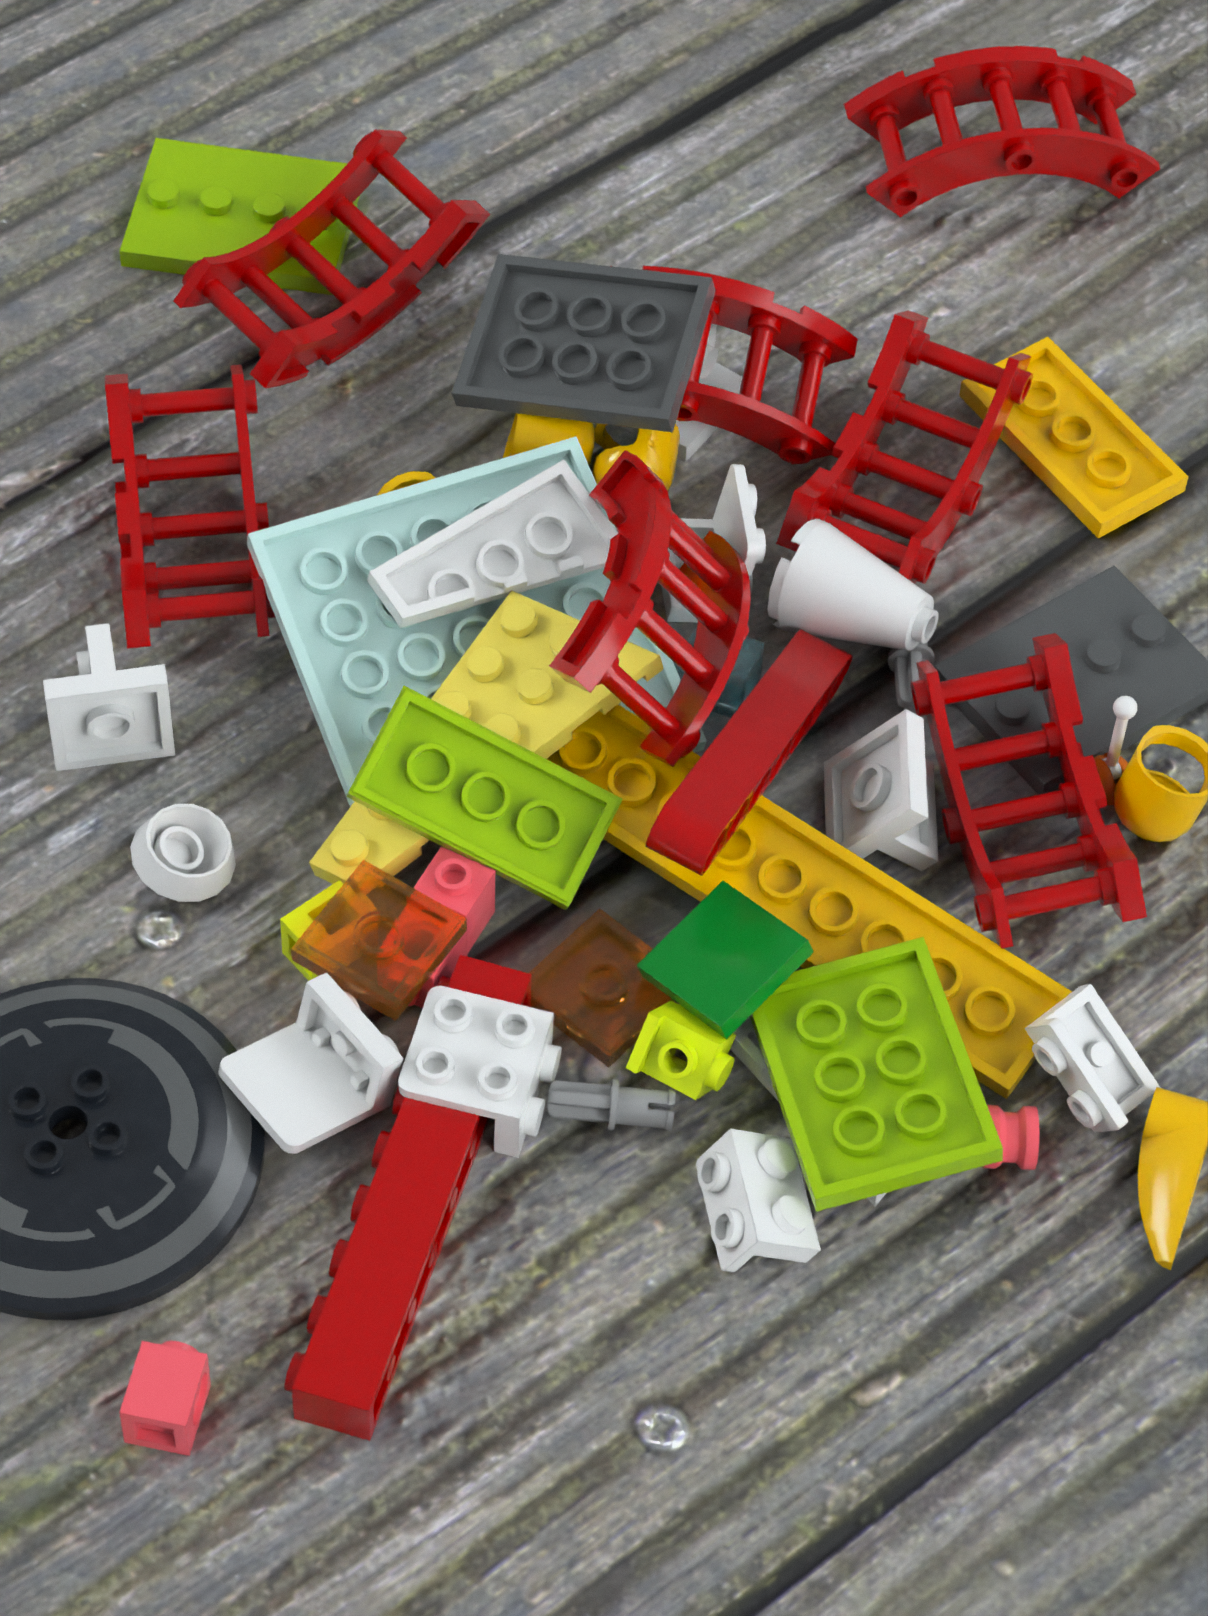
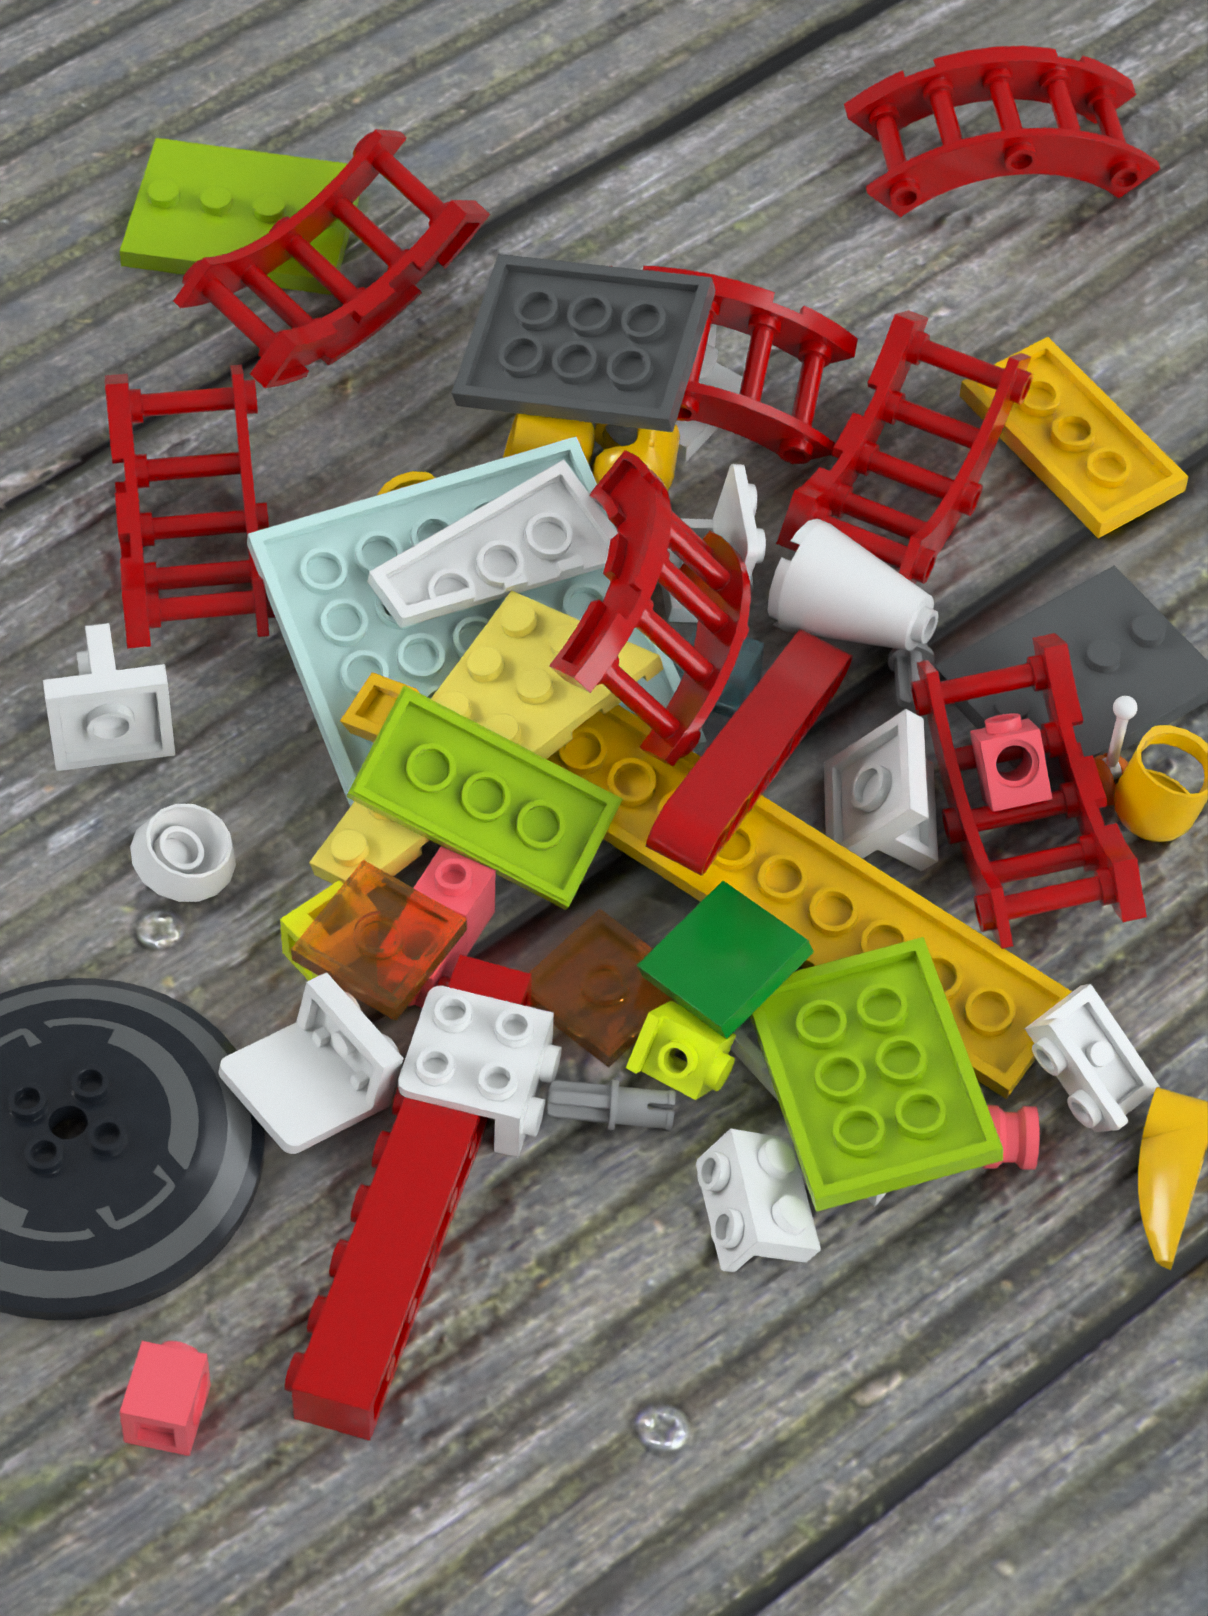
none -> yellow plate [340,672,419,742]
none -> coral brick [970,713,1052,812]

